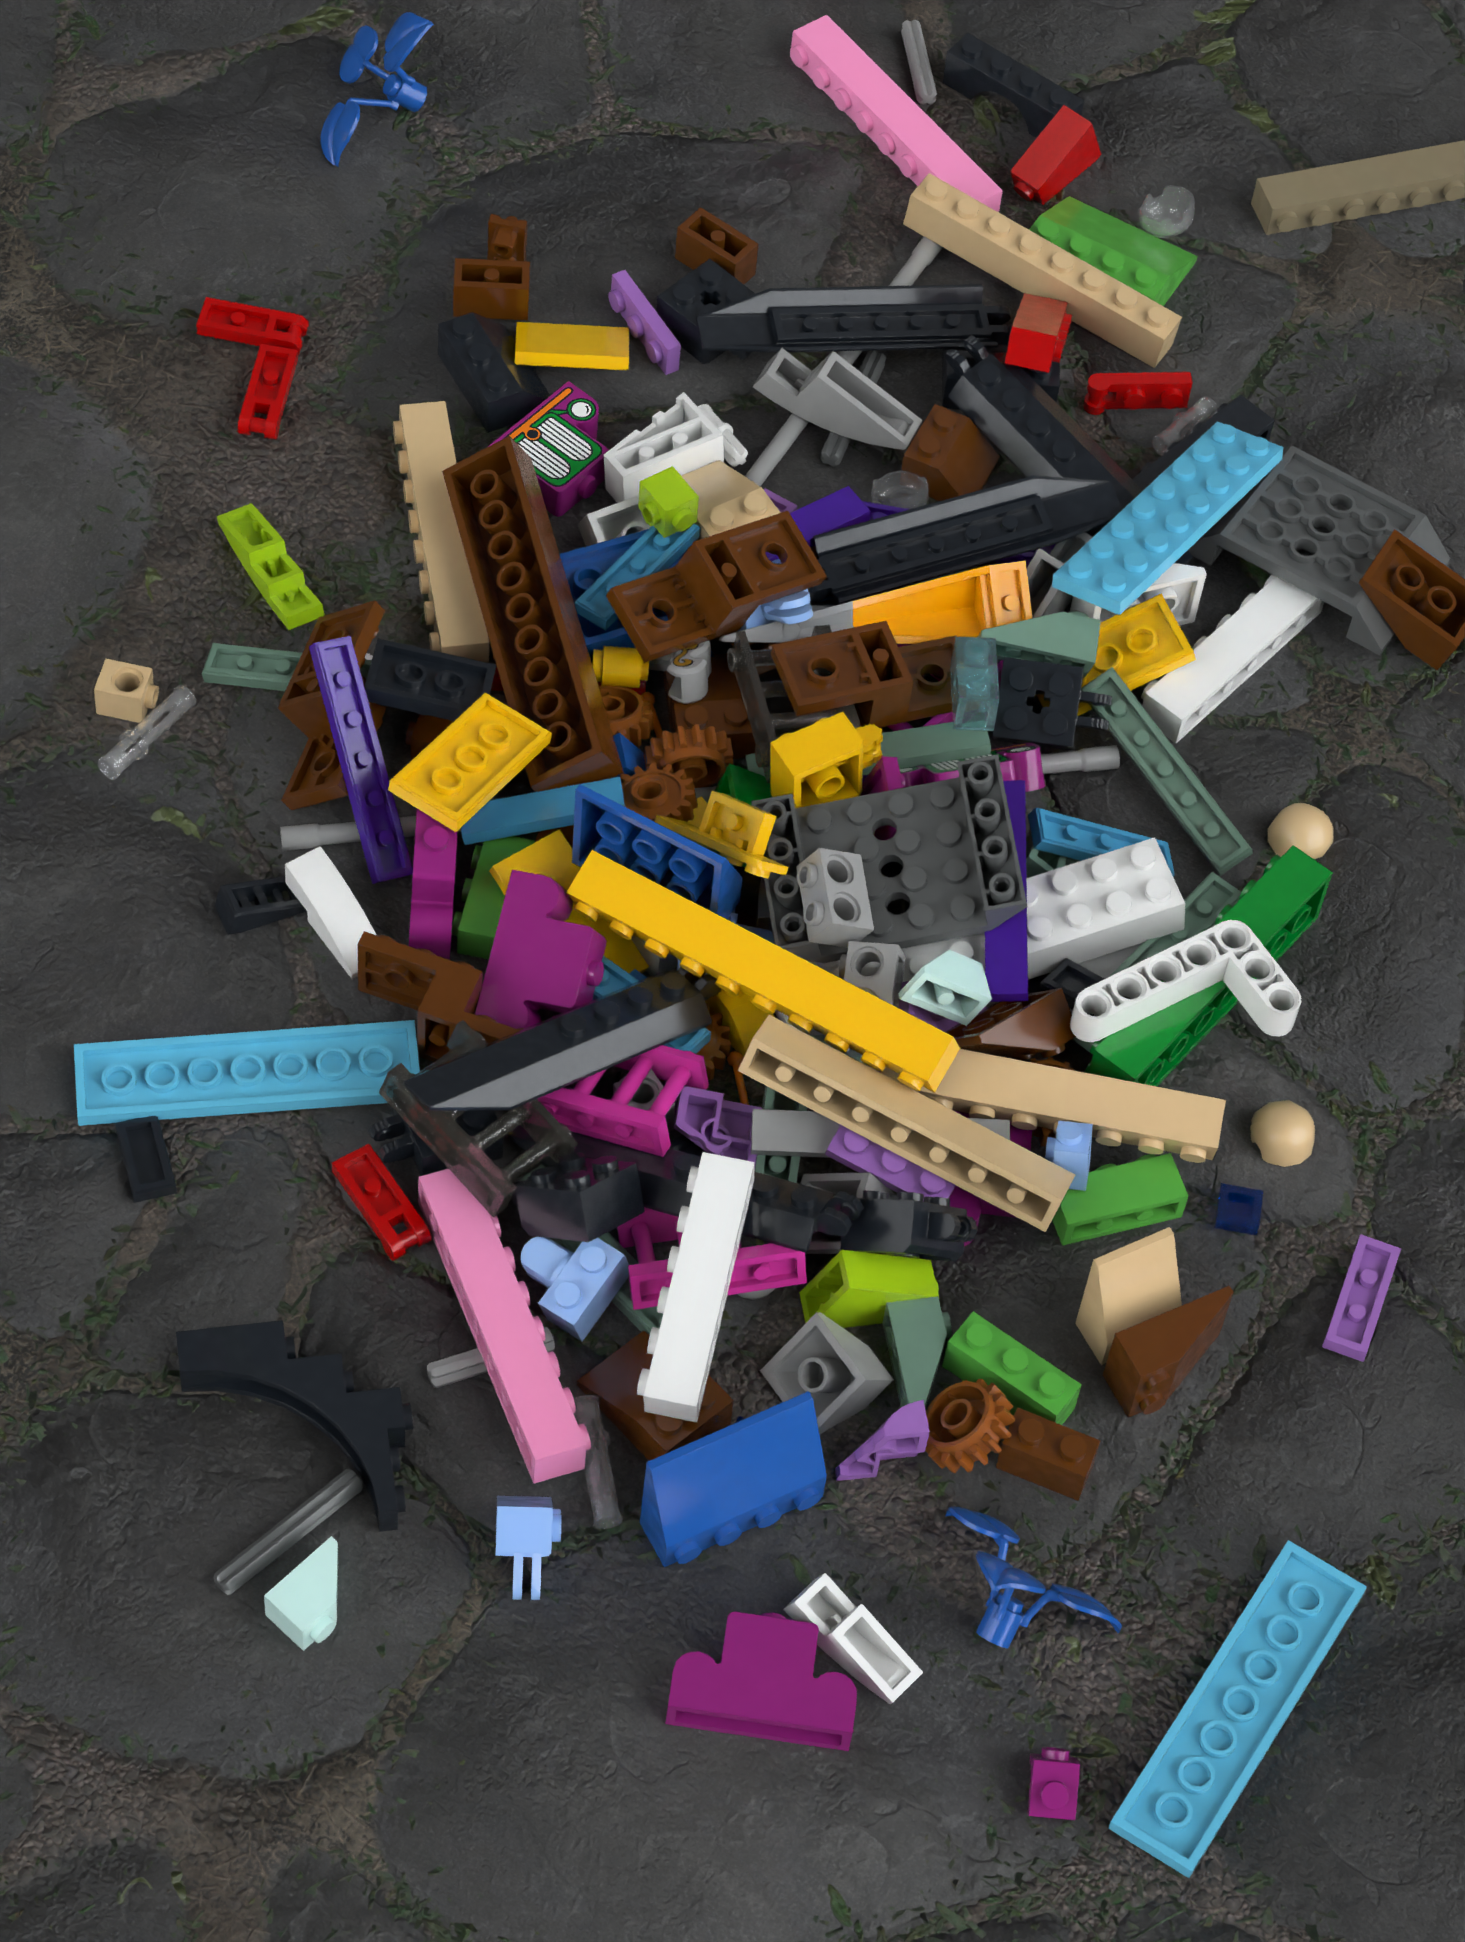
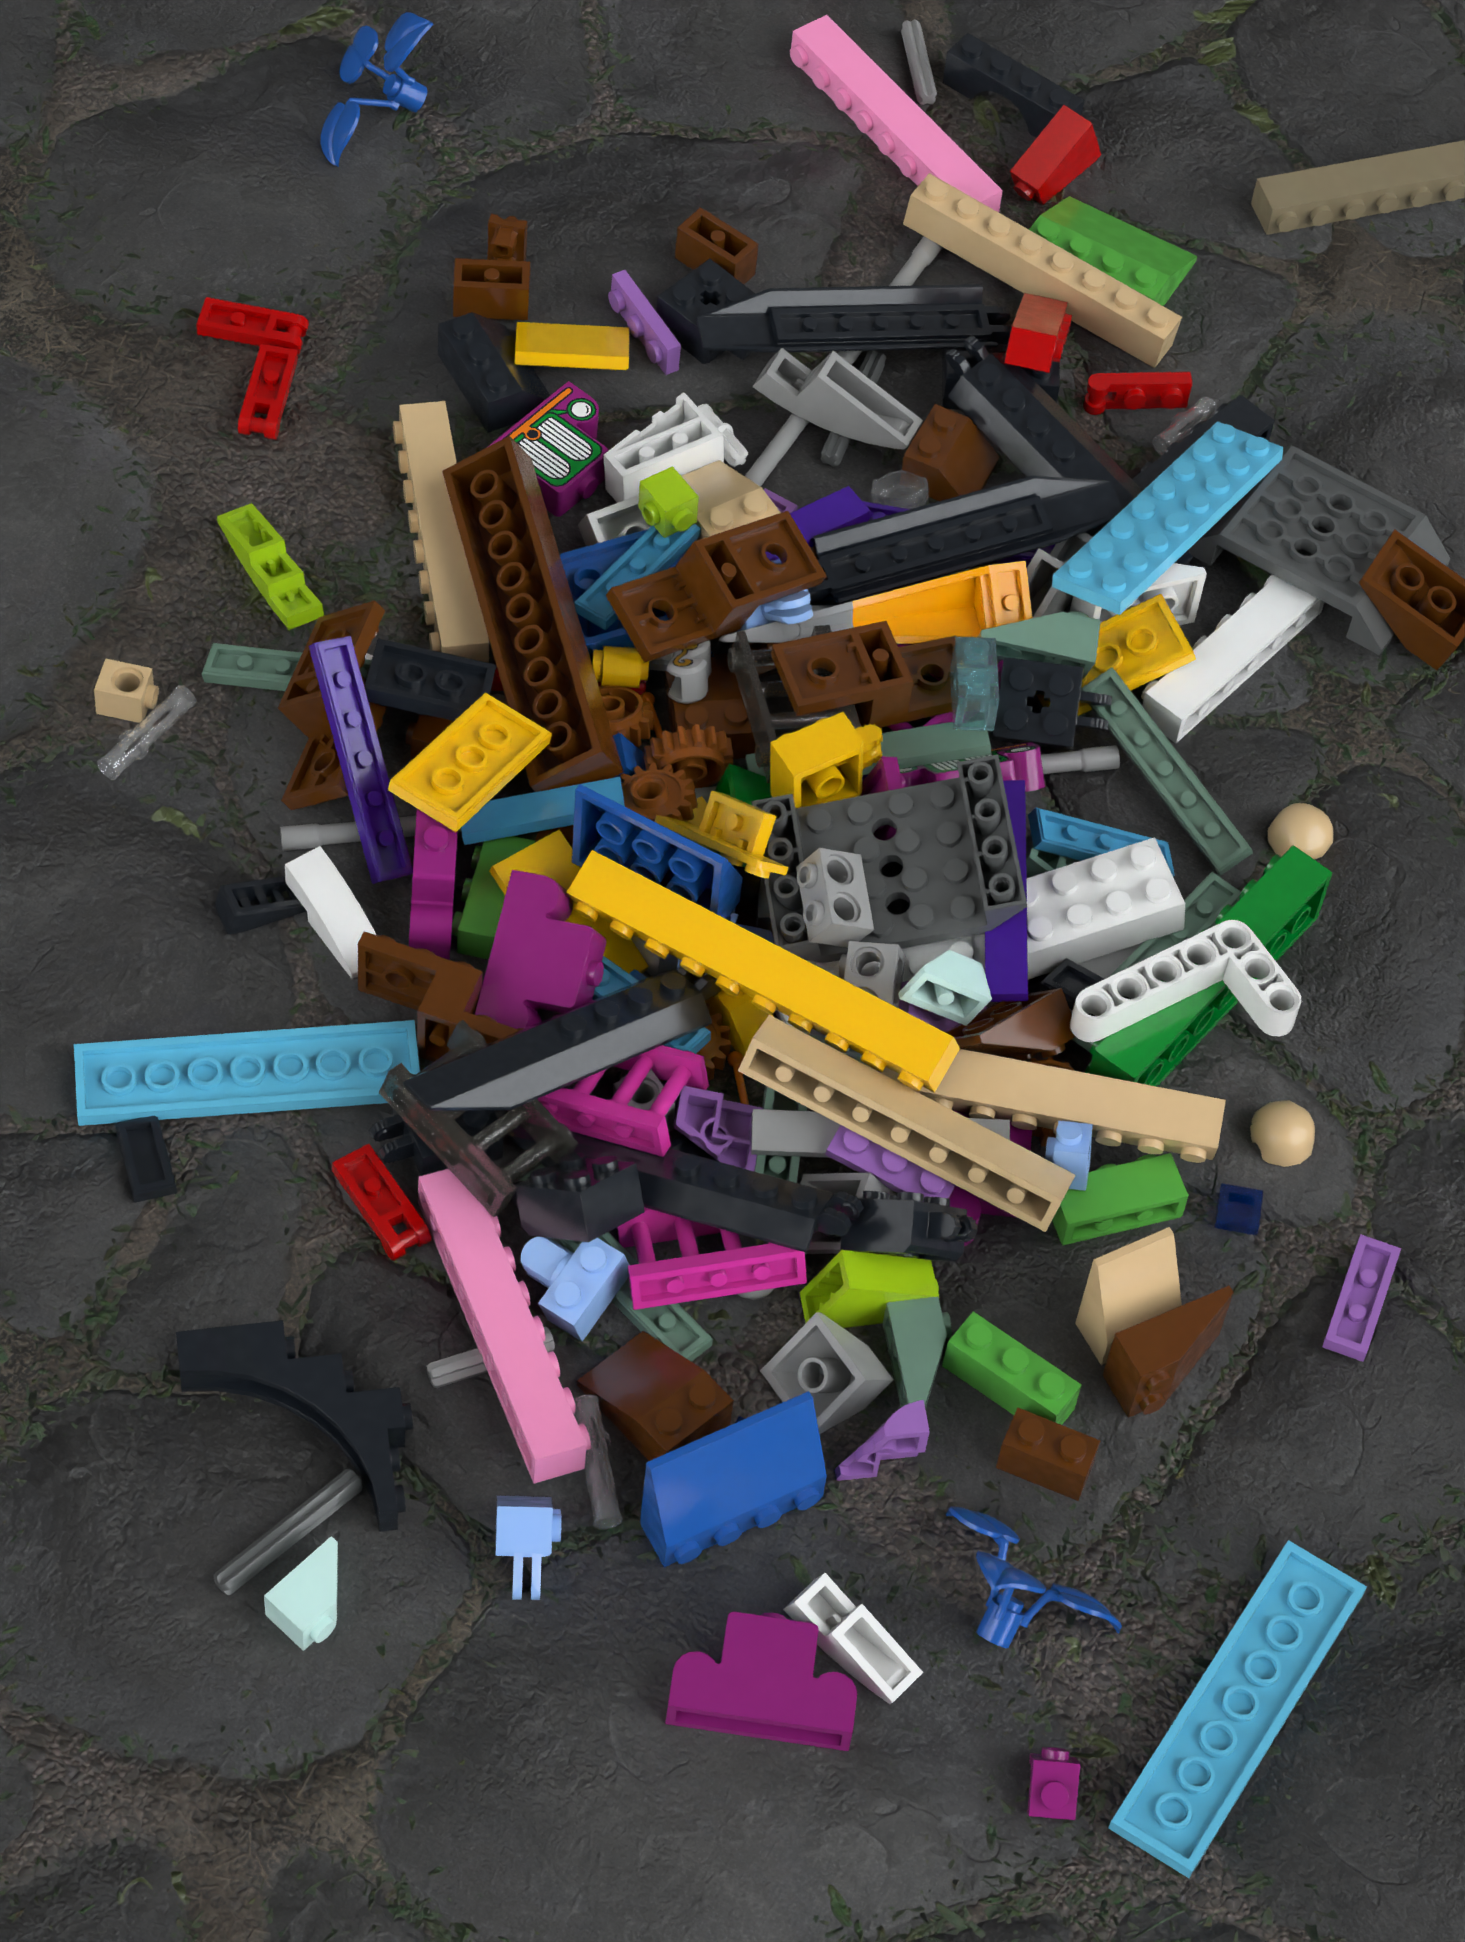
white brick [637,1152,754,1422] -> none
dark orange gear [925,1379,1015,1473] -> none
clear hair [1138,185,1195,238] -> none

